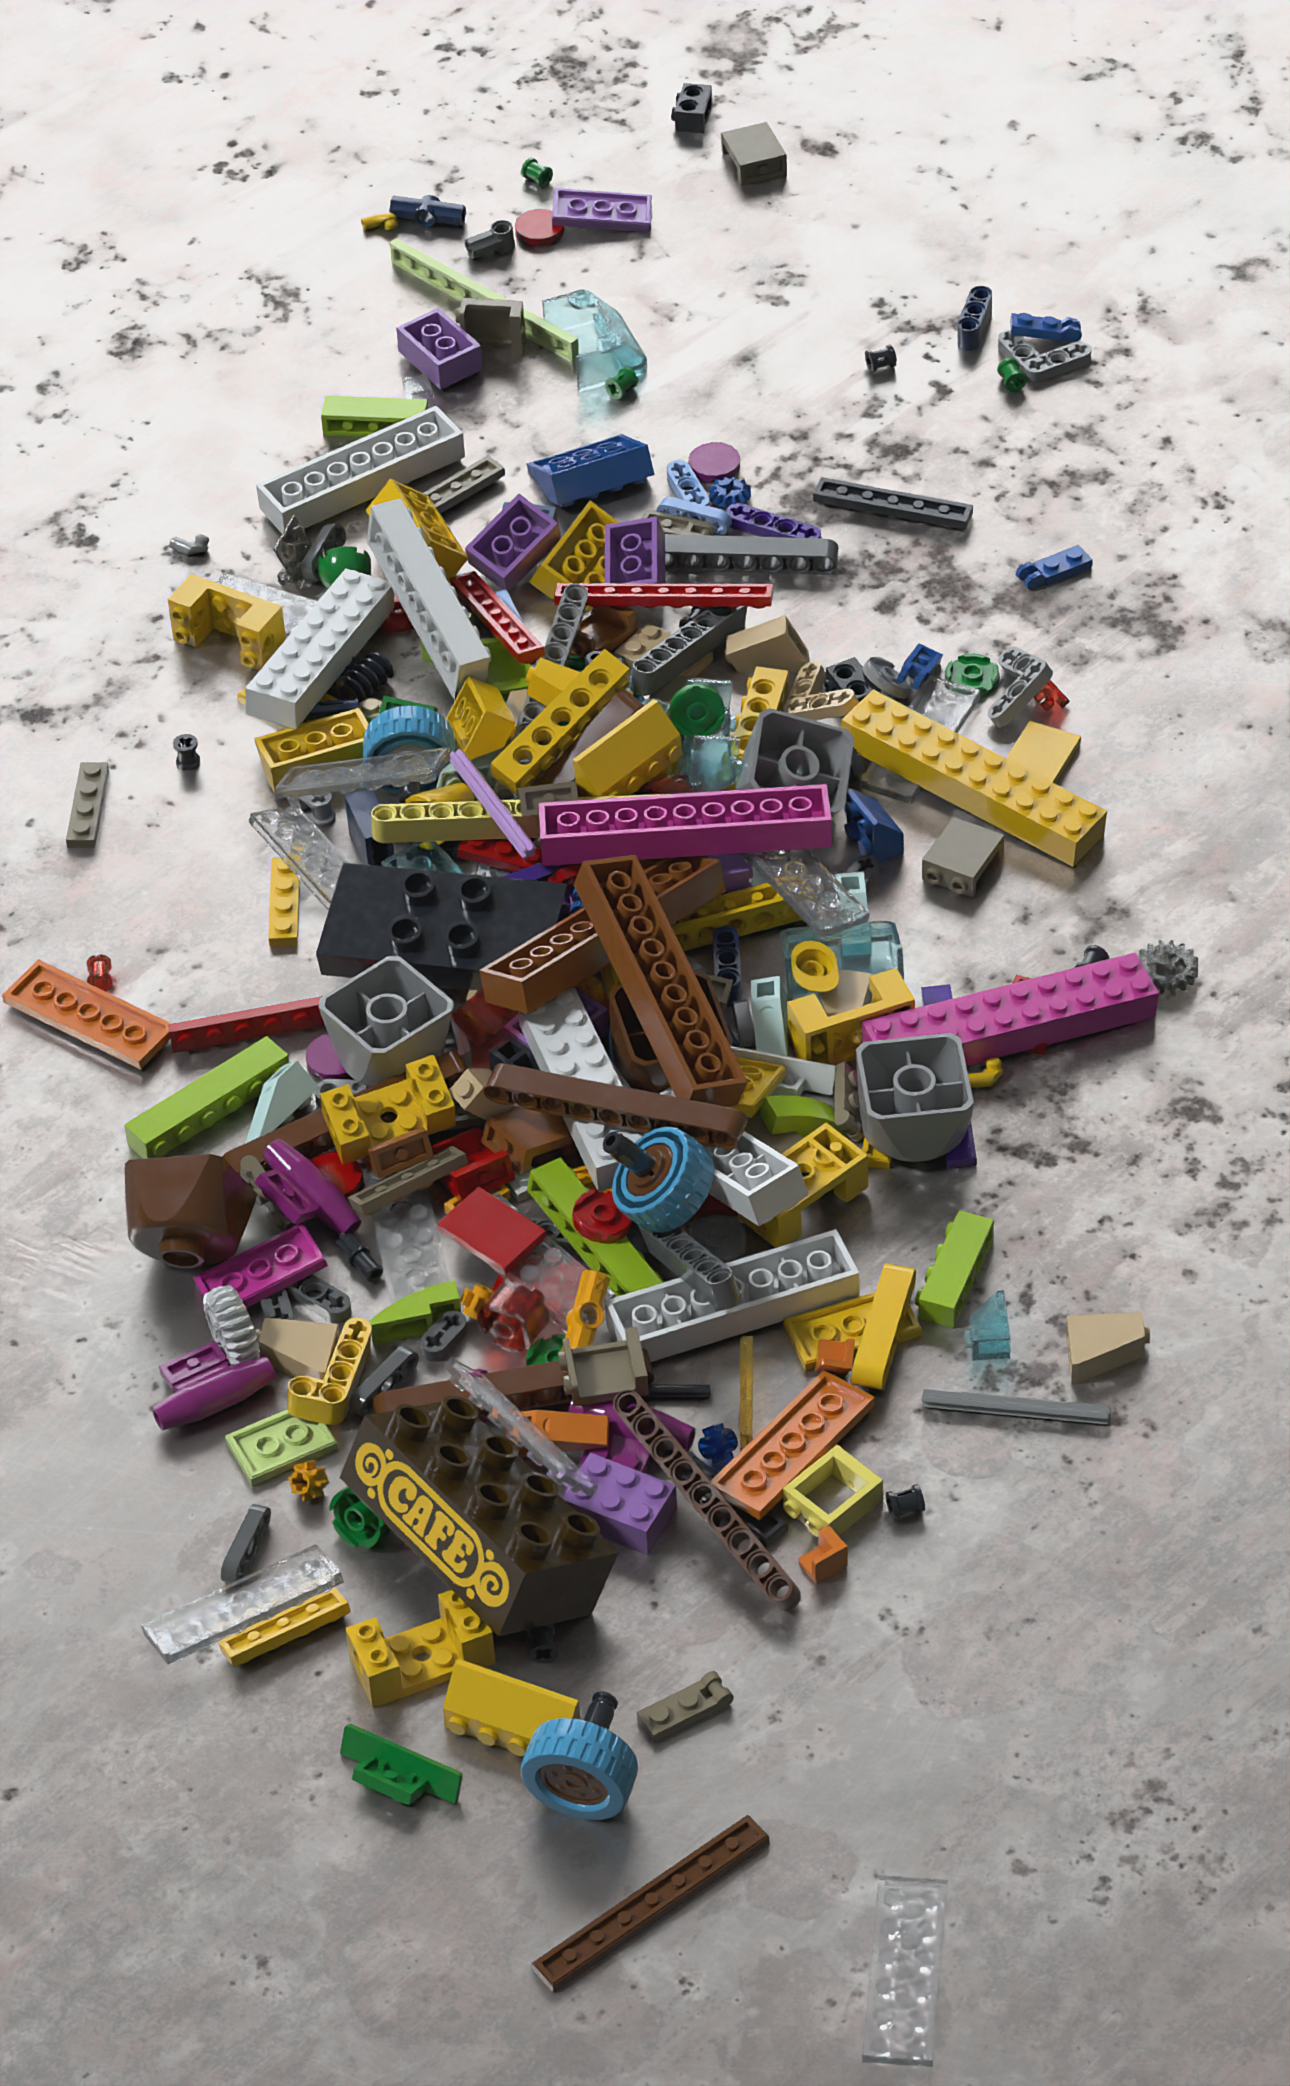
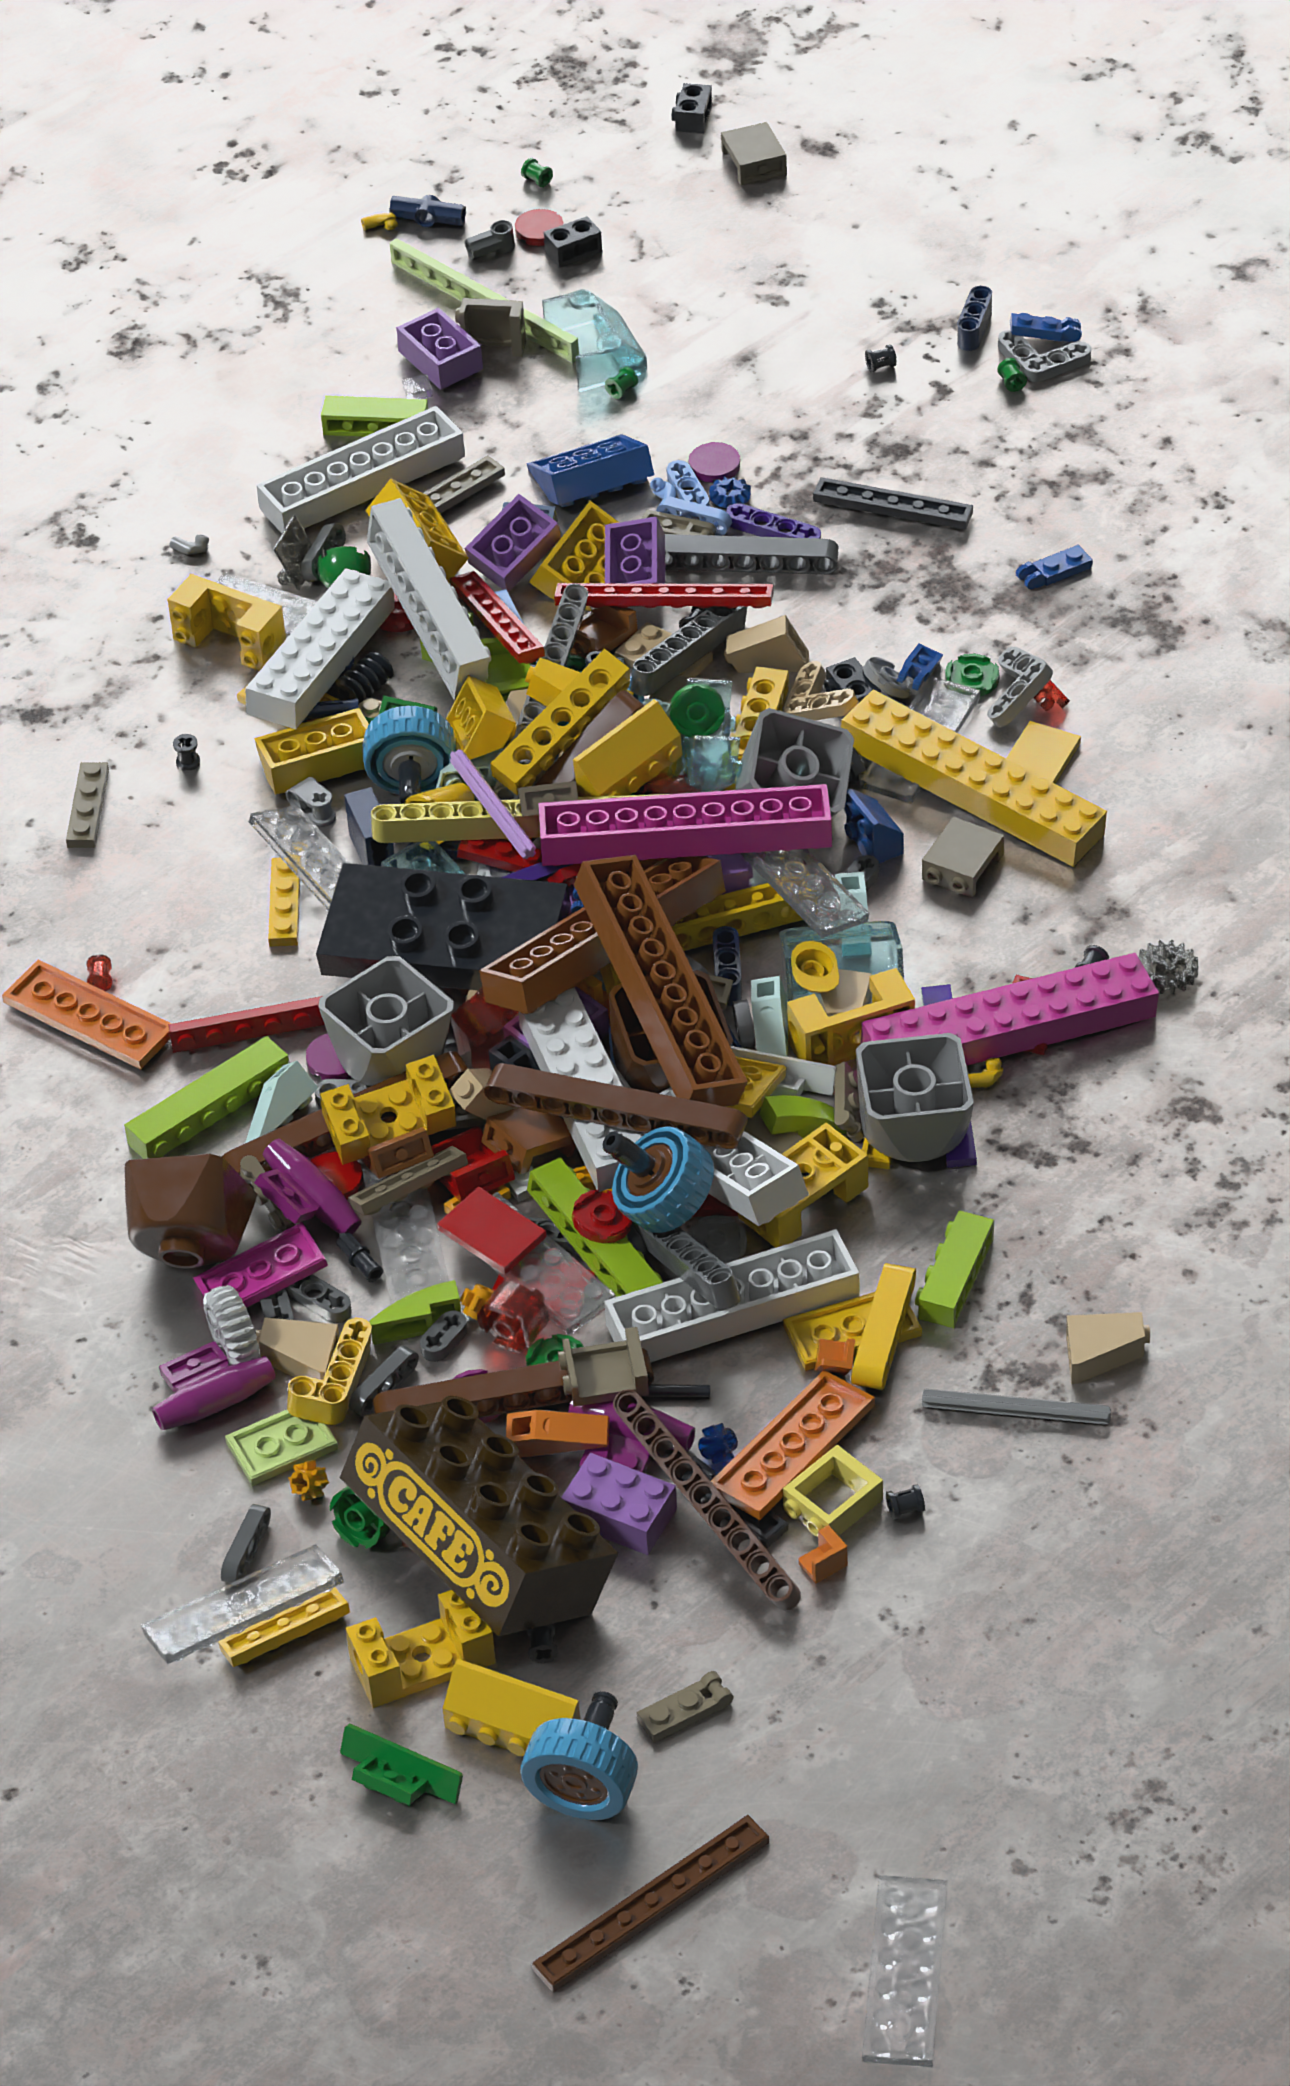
clear plate [275,747,451,800] -> none
clear plate [443,1357,599,1496] -> none
medium lavender tile [552,188,652,232] -> none
light orange piece [562,1270,610,1351] -> none
clear yellow tile [740,1336,754,1452] -> none
clear light blue slope [964,1290,1011,1361] -> none
none -> black brick [543,216,603,267]
none -> light blue arm [650,477,676,500]

